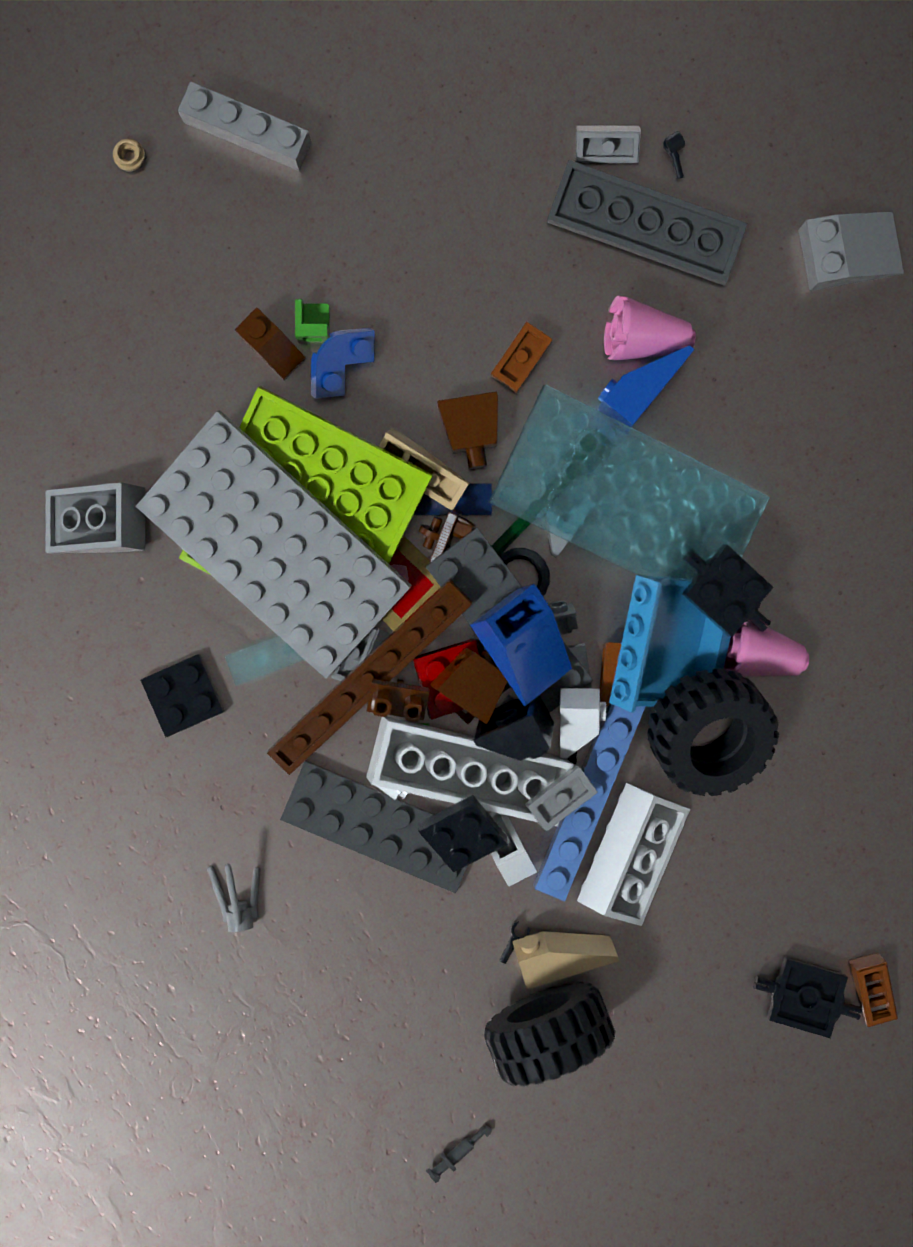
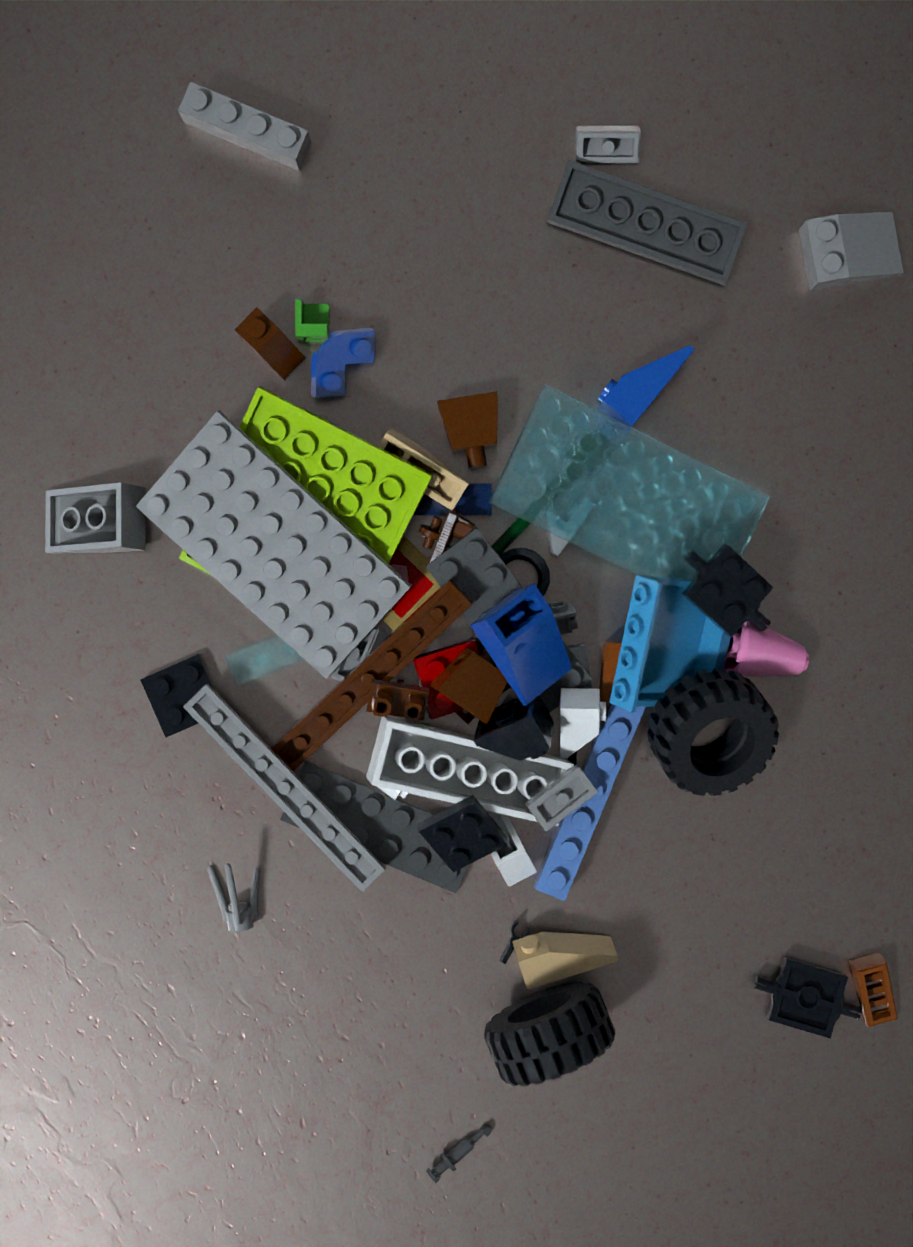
tan plate [113,139,145,171] -> none
dark orange plate [491,322,553,393] -> none
white slope [577,783,690,926] -> none
bright pink cone [604,295,696,361] -> none
black hand [663,131,685,180] -> none
none -> light grey plate [183,684,386,892]

